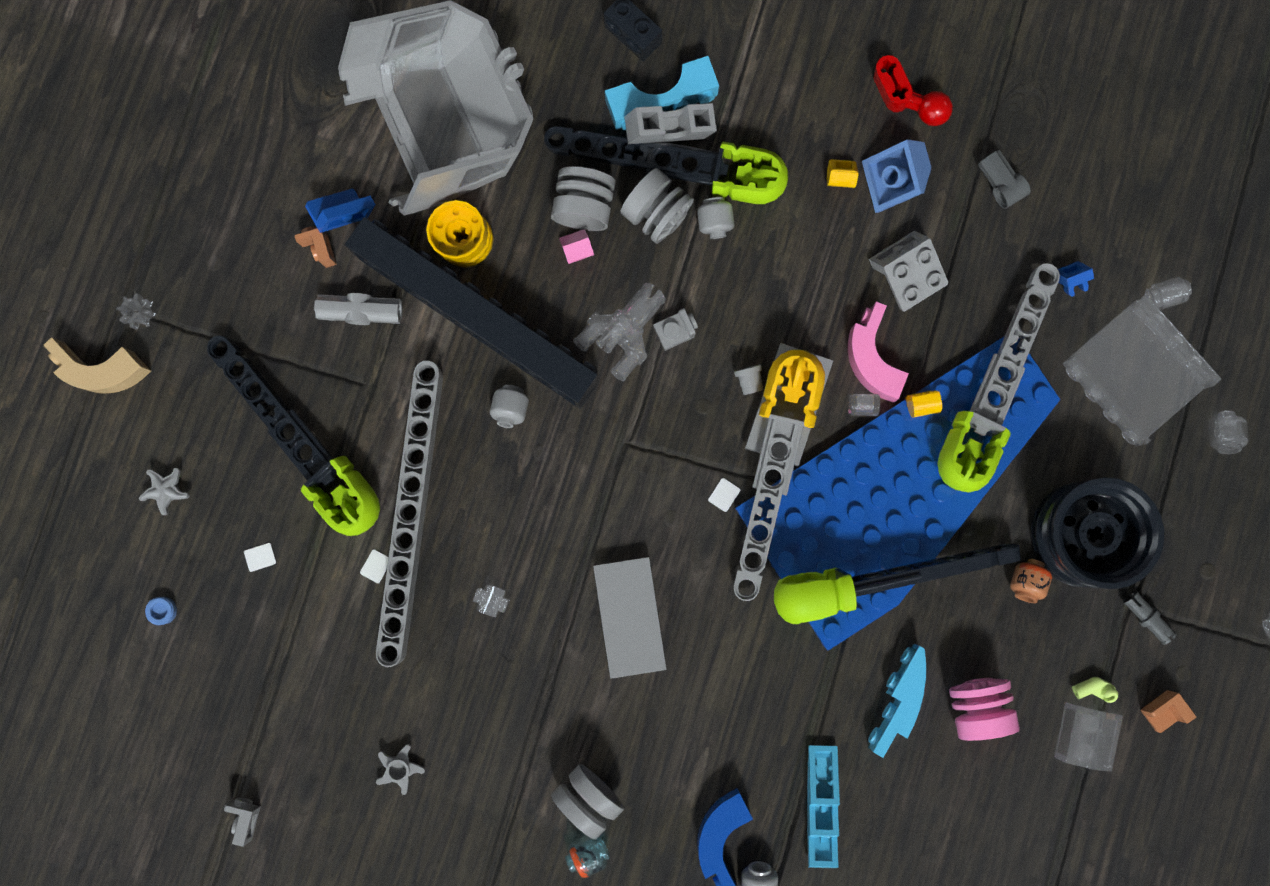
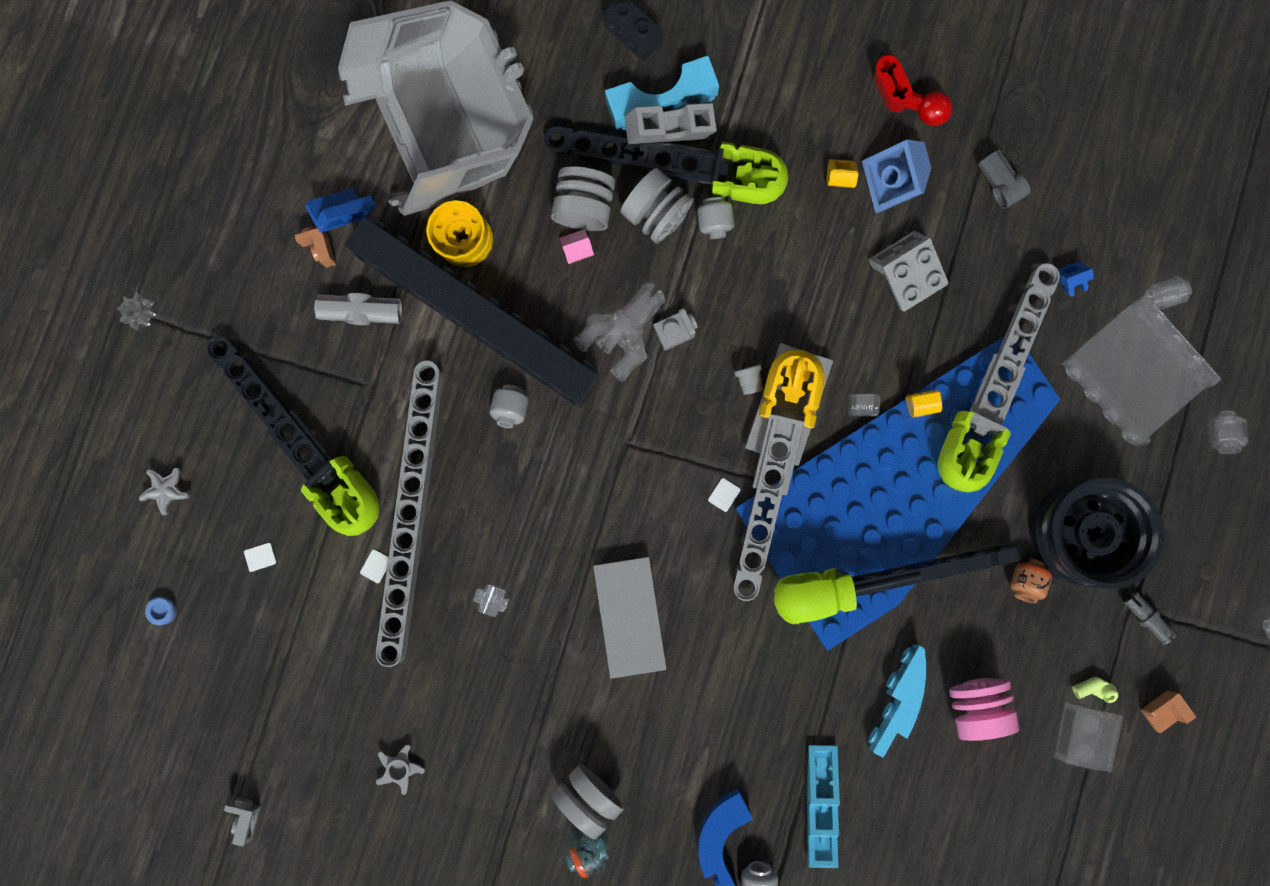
tan arch [44,338,151,393] -> none
bright pink arch [848,302,909,403] -> none

